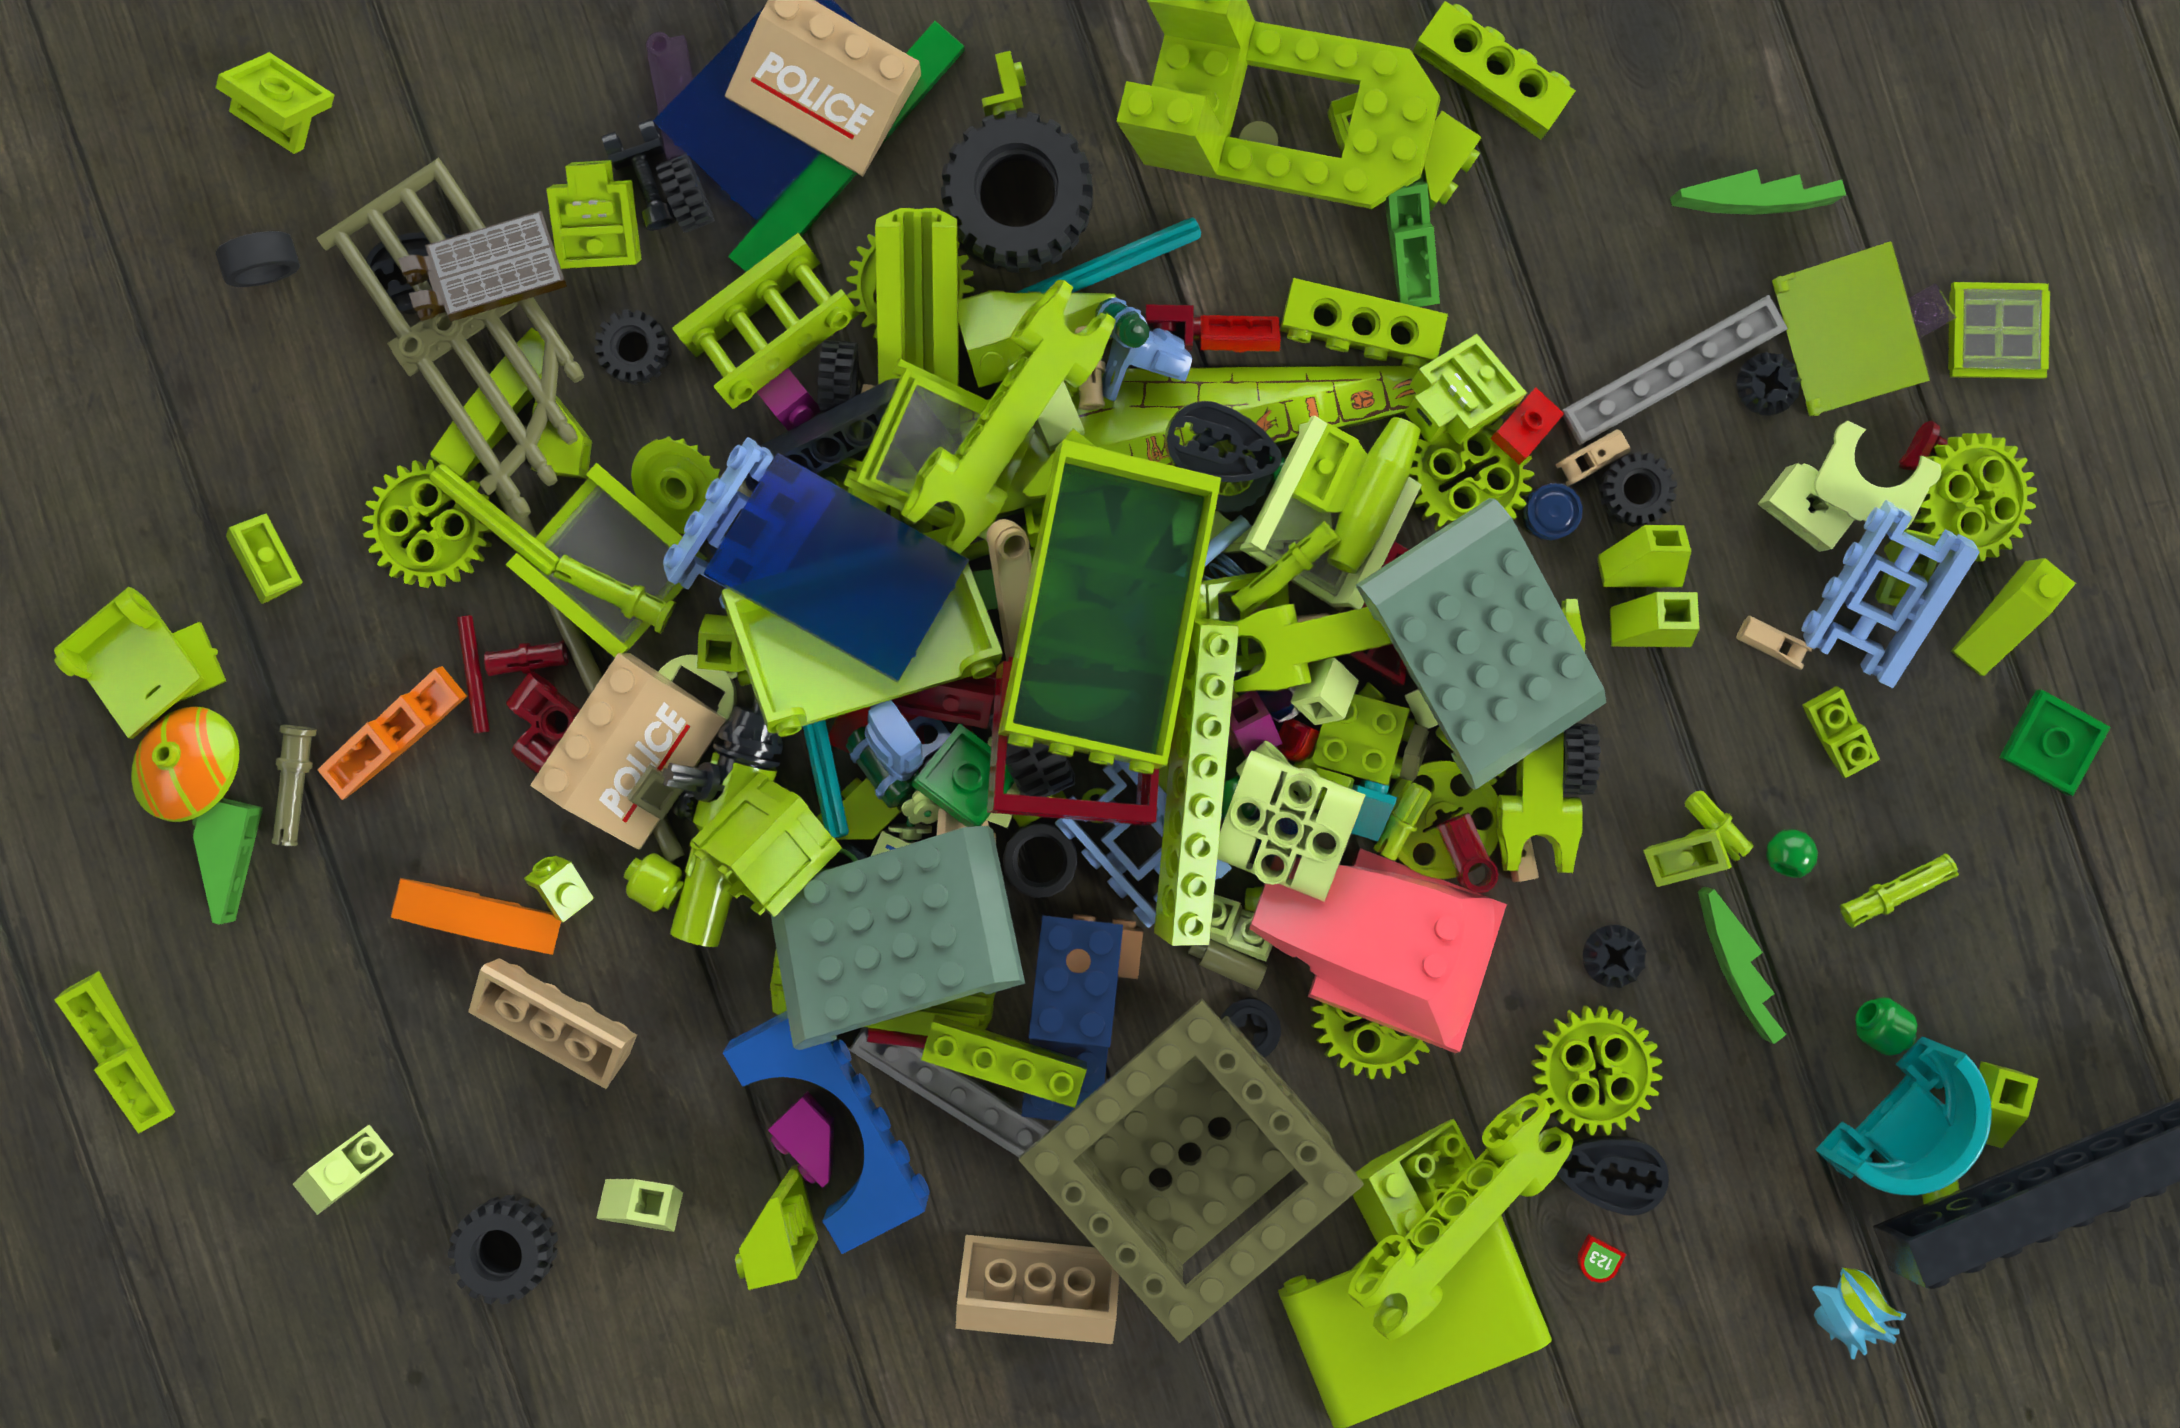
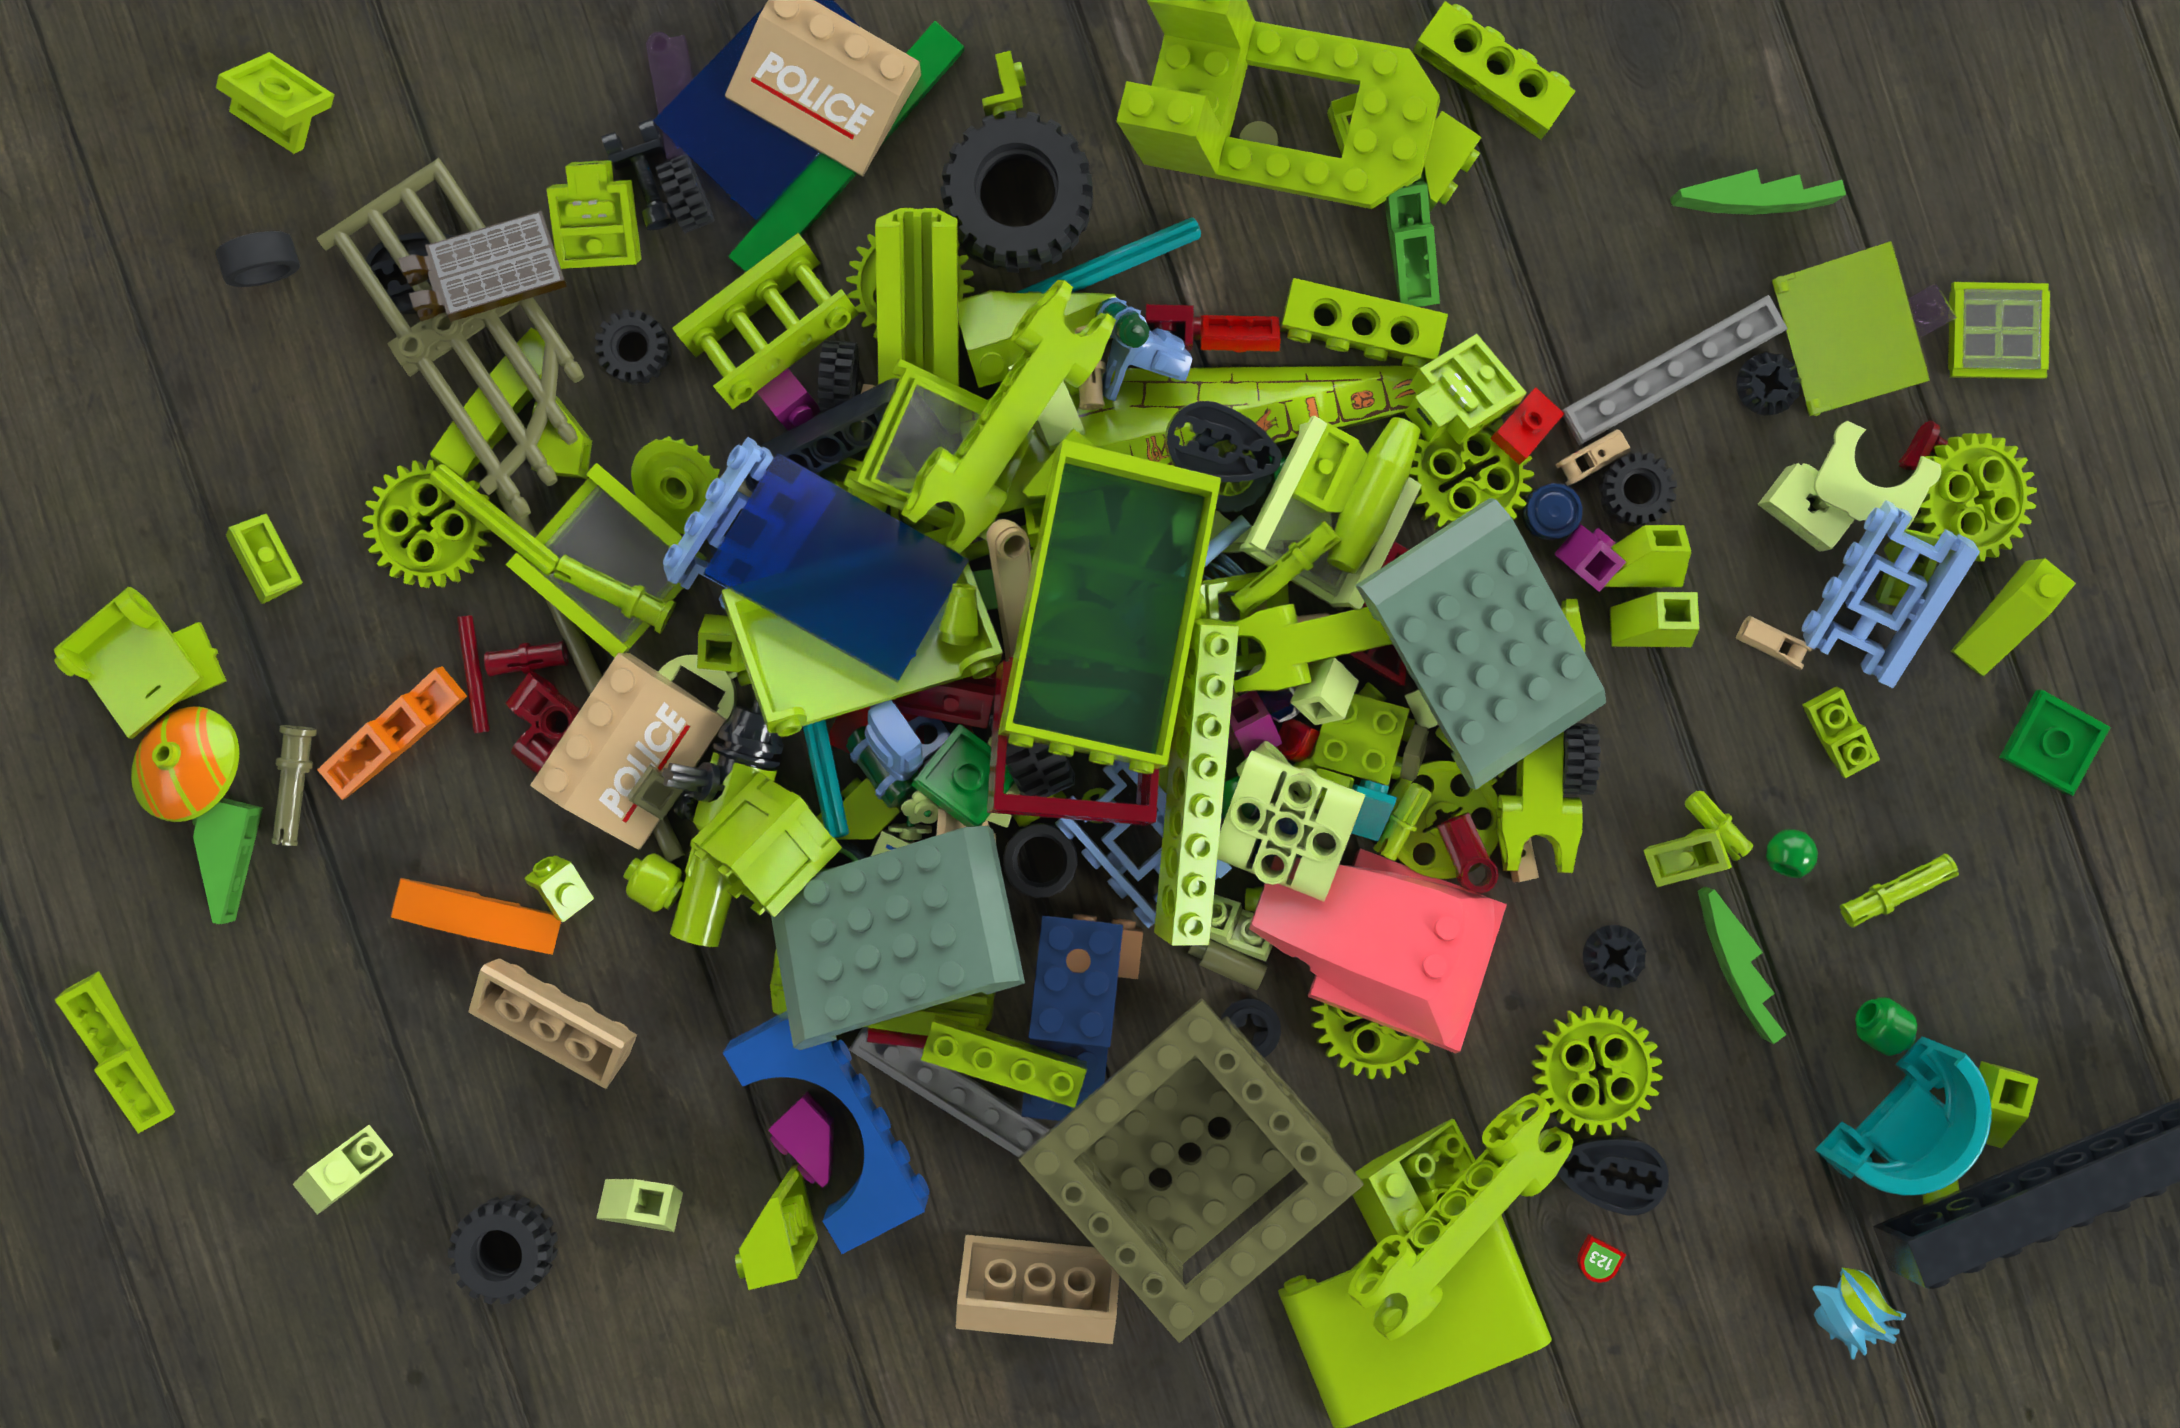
none -> lime cone [939,583,979,645]
none -> magenta brick [1554,524,1626,592]

